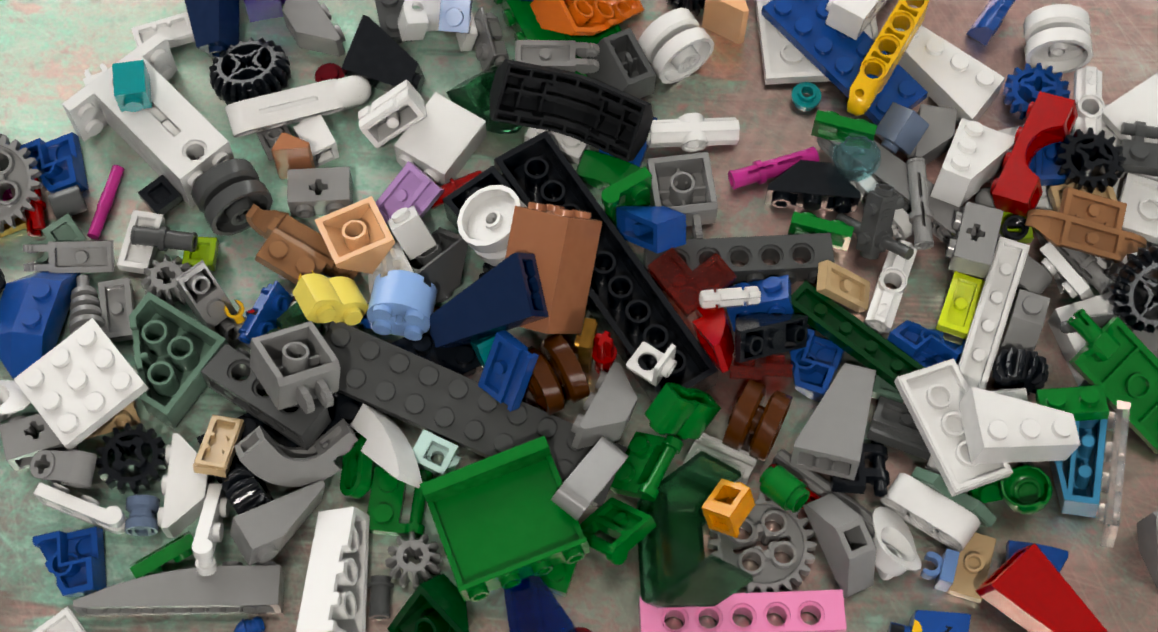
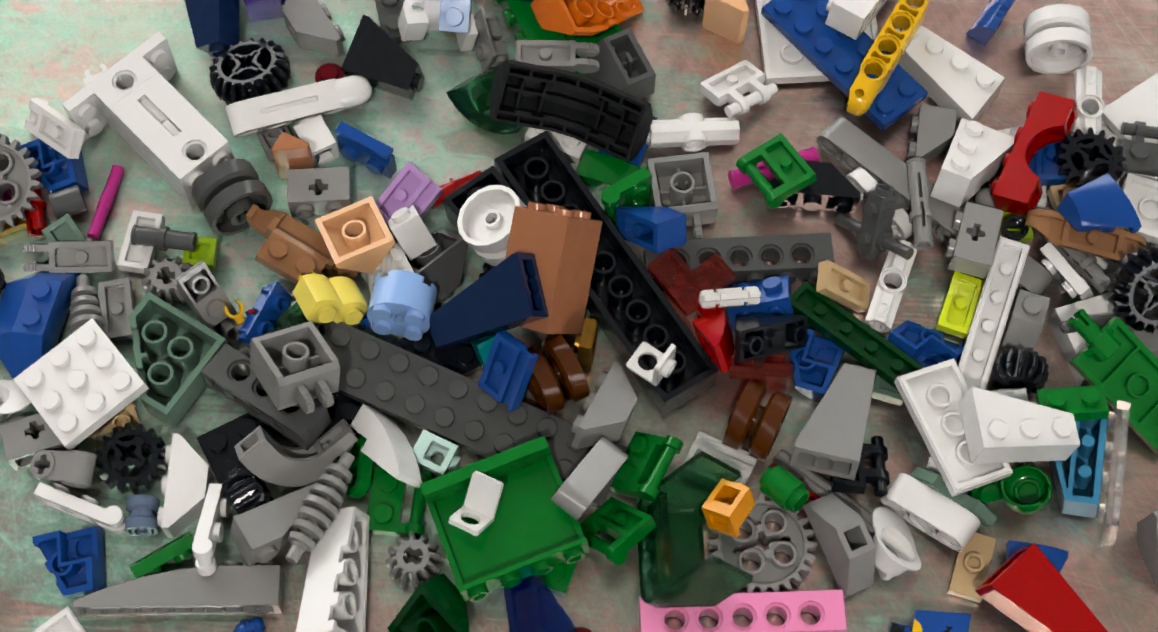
teal brick [112,60,152,112] -> none
white plate [131,12,195,49] -> none
black plate [138,174,183,215] -> none
tan plate [193,414,245,478] -> none
white brick [358,79,426,149] -> none
dark grey pin [367,575,394,619] -> none
white brick [394,92,487,186] -> none
red axle [592,331,617,374] -> none
white wheel [638,8,714,84] -> none
green brick [644,382,721,440] -> none
green plate [788,211,854,251] -> none
teal plate [791,82,822,111] -> none
green plate [811,110,877,150] -> none
clear light blue hair [832,136,881,182] -> none
dark grey plate [866,396,931,460] -> none
sand blue brick [875,102,929,156] -> none
medium blue tile [920,548,960,592] -> none
blue gear [1002,63,1070,120] -> none
none -> white plate [24,98,85,159]
none -> light grey piece [285,451,355,564]
none -> blue plate [335,121,397,179]
none -> white bracket [448,471,504,536]
none -> white plate [700,59,778,118]
none -> green plate [736,133,816,209]
none -> blue slope [1056,173,1142,233]

